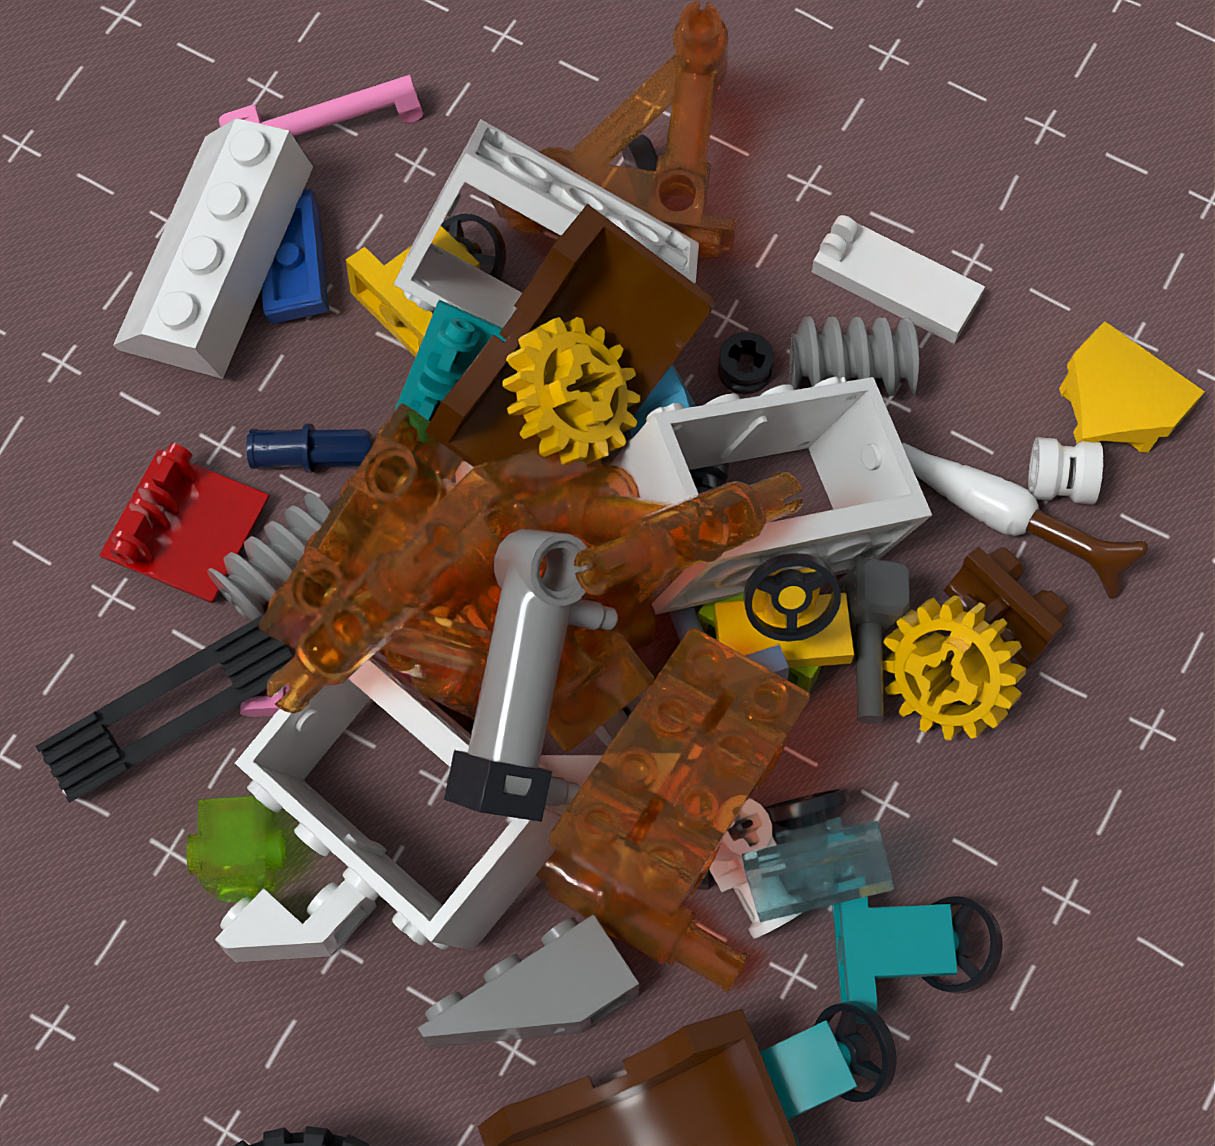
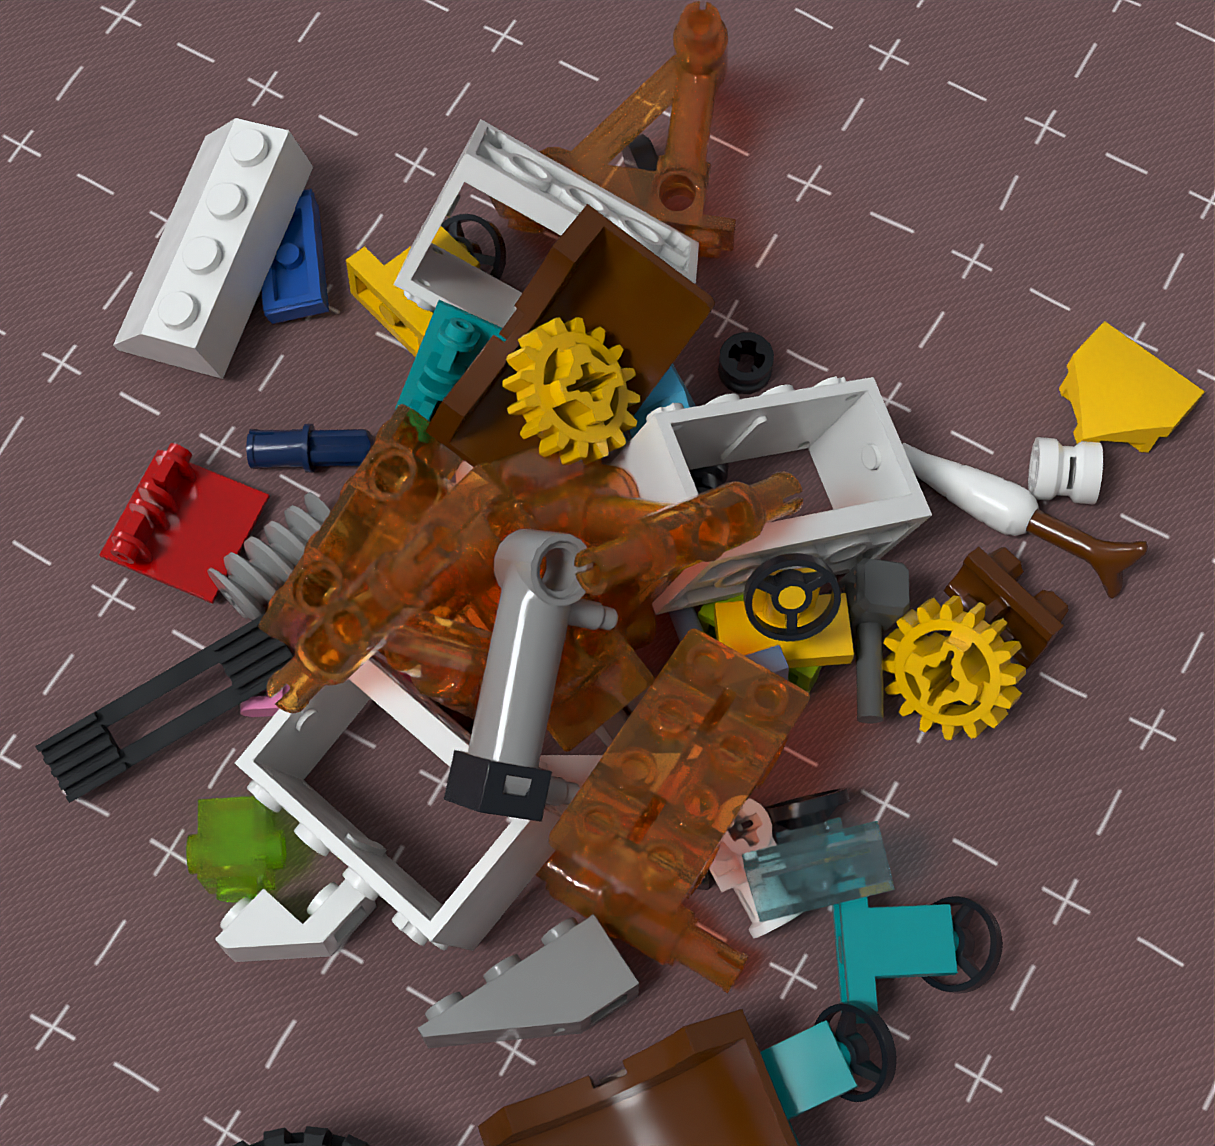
bright pink hinge [219,75,423,137] -> none
light grey piece [789,316,919,396] -> none
white hinge [811,215,985,344] -> none

